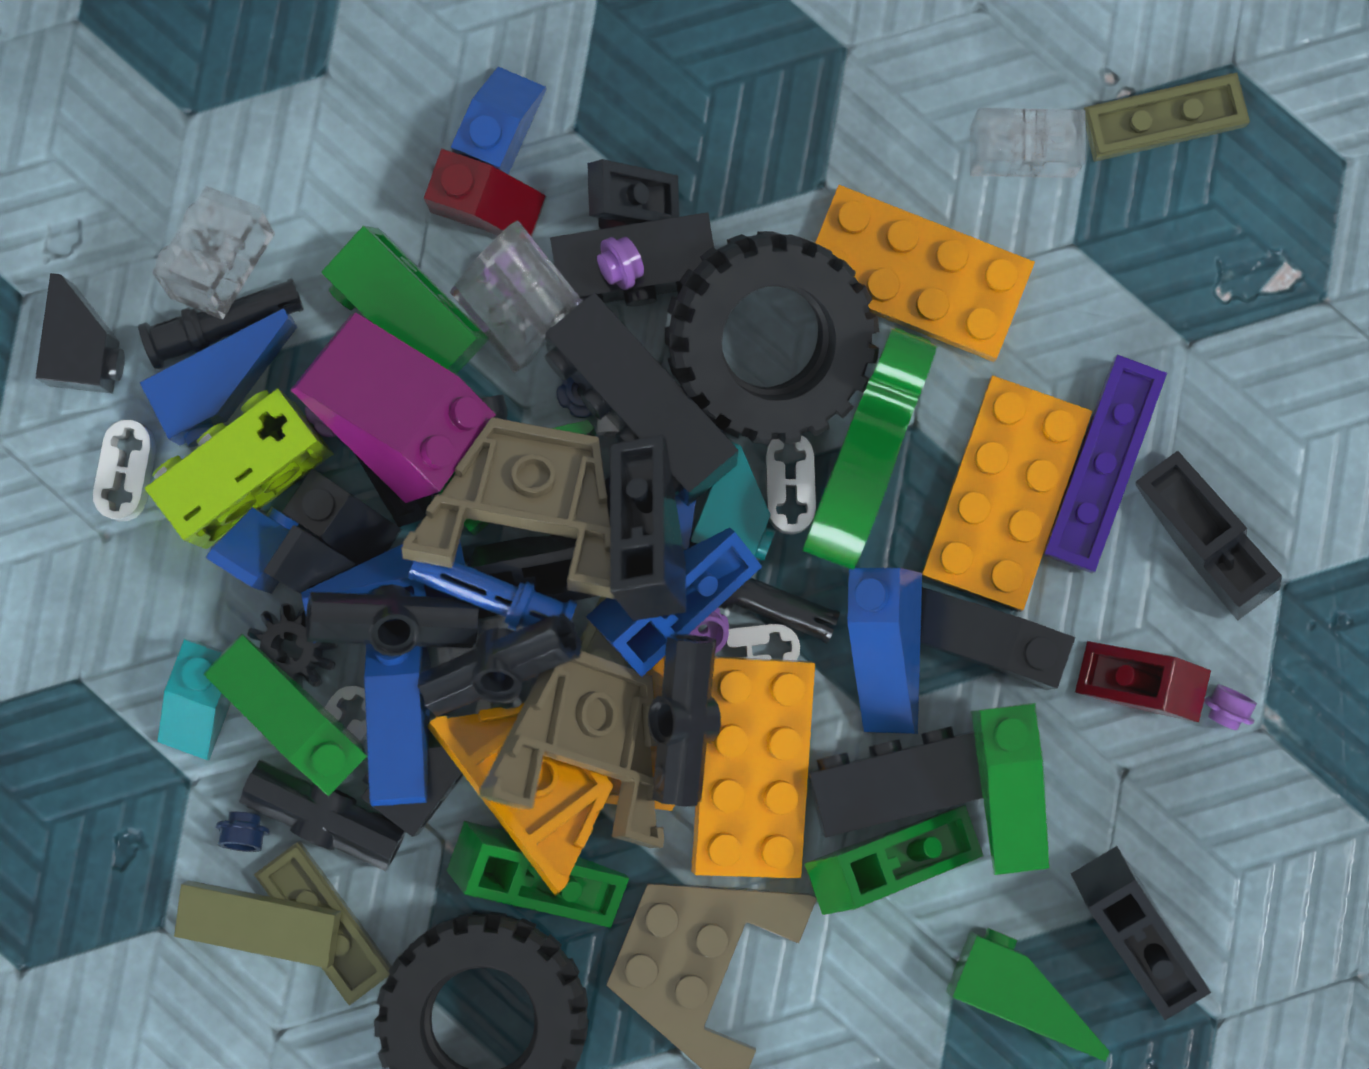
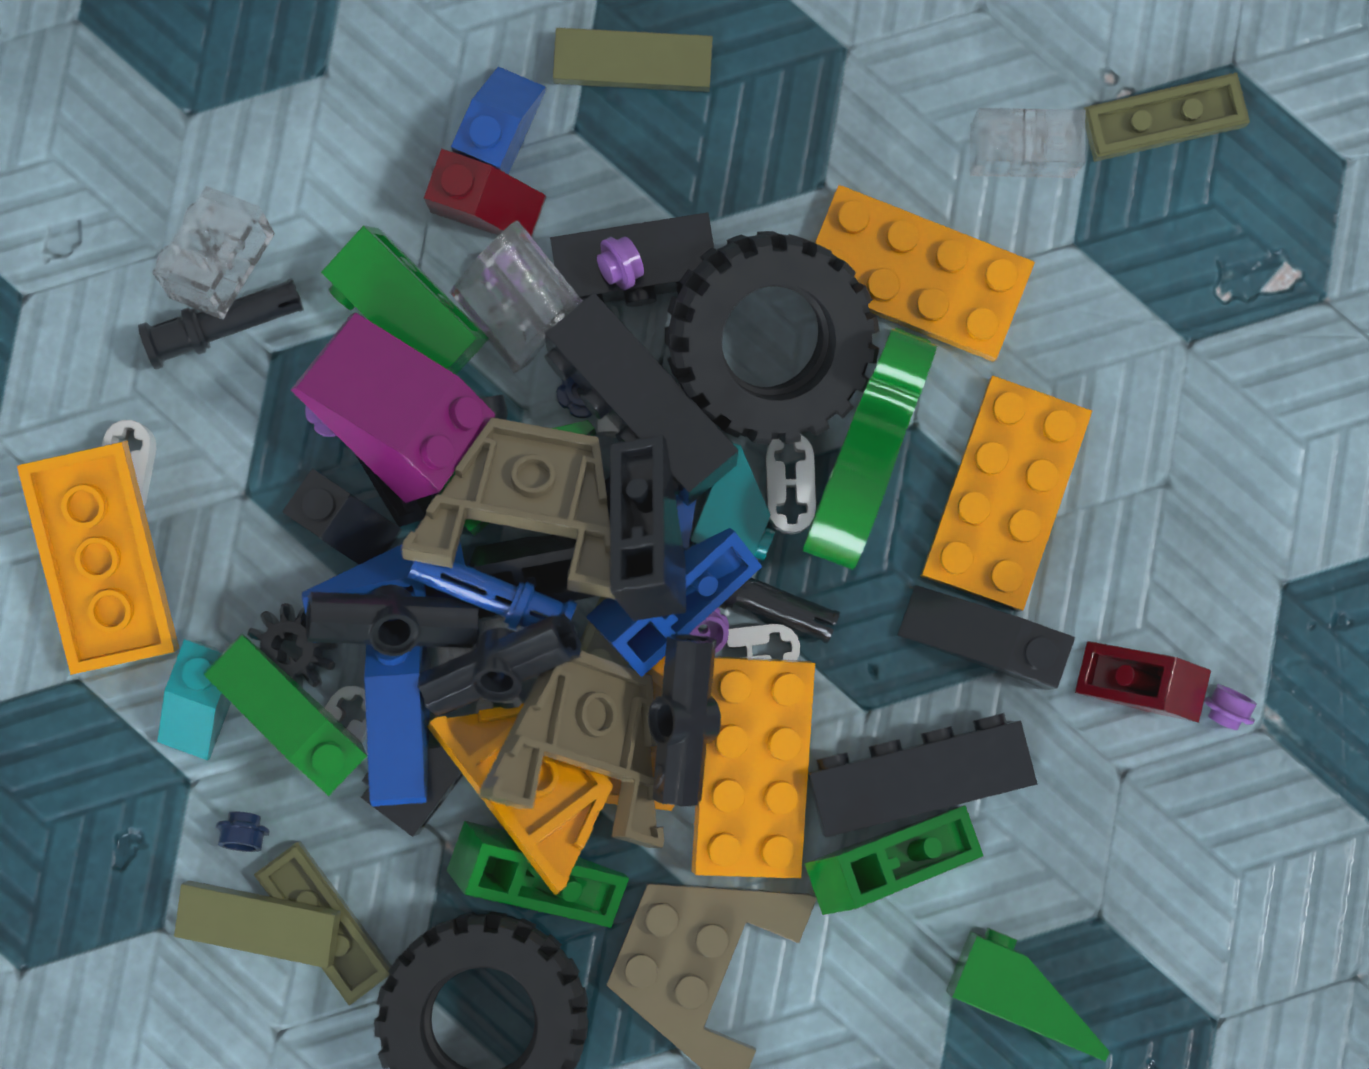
black slope [35,273,125,394] -> none
blue slope [139,308,297,447] -> none
lime piece [145,388,334,549] -> none
blue slope [205,507,299,594] -> none
black piece [239,760,406,871] -> none
black slope [263,525,359,594] -> none
black slope [587,159,679,229] -> none
blue slope [847,568,922,734] -> none
green slope [971,703,1050,875] -> none
dark purple plate [1043,354,1167,573] -> none
black slope [1071,846,1211,1020] -> none
black slope [1135,451,1282,621] -> none
none -> light orange plate [17,441,180,675]
none -> olive tile [553,28,713,92]

